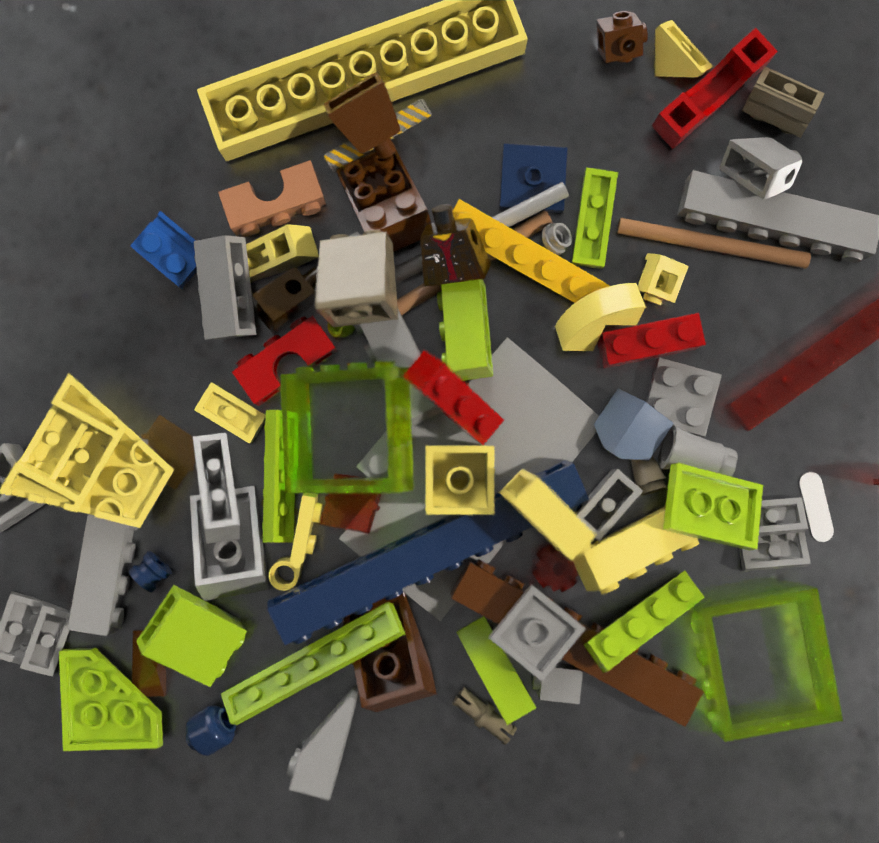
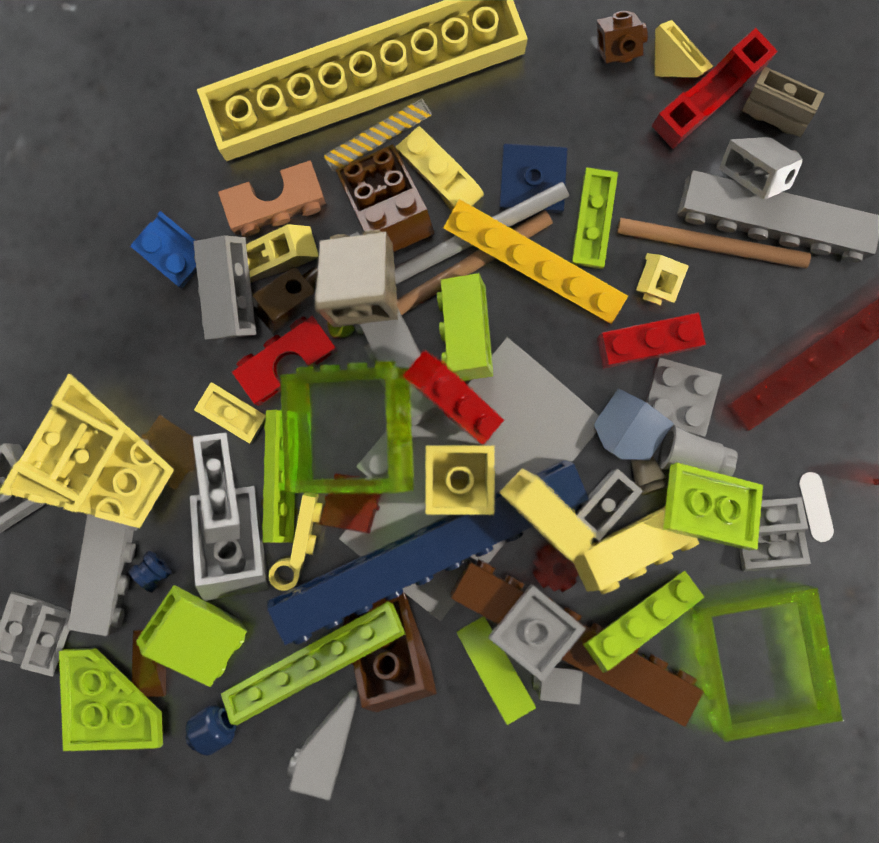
reddish brown torso [323,72,401,159] -> none
dark brown torso [420,204,491,287] -> none
dark tan pin [452,687,517,745] -> none
light grey plate [542,223,572,255] -> none
light yellow brick [555,283,646,351] -> none
none -> light yellow plate [396,126,484,211]

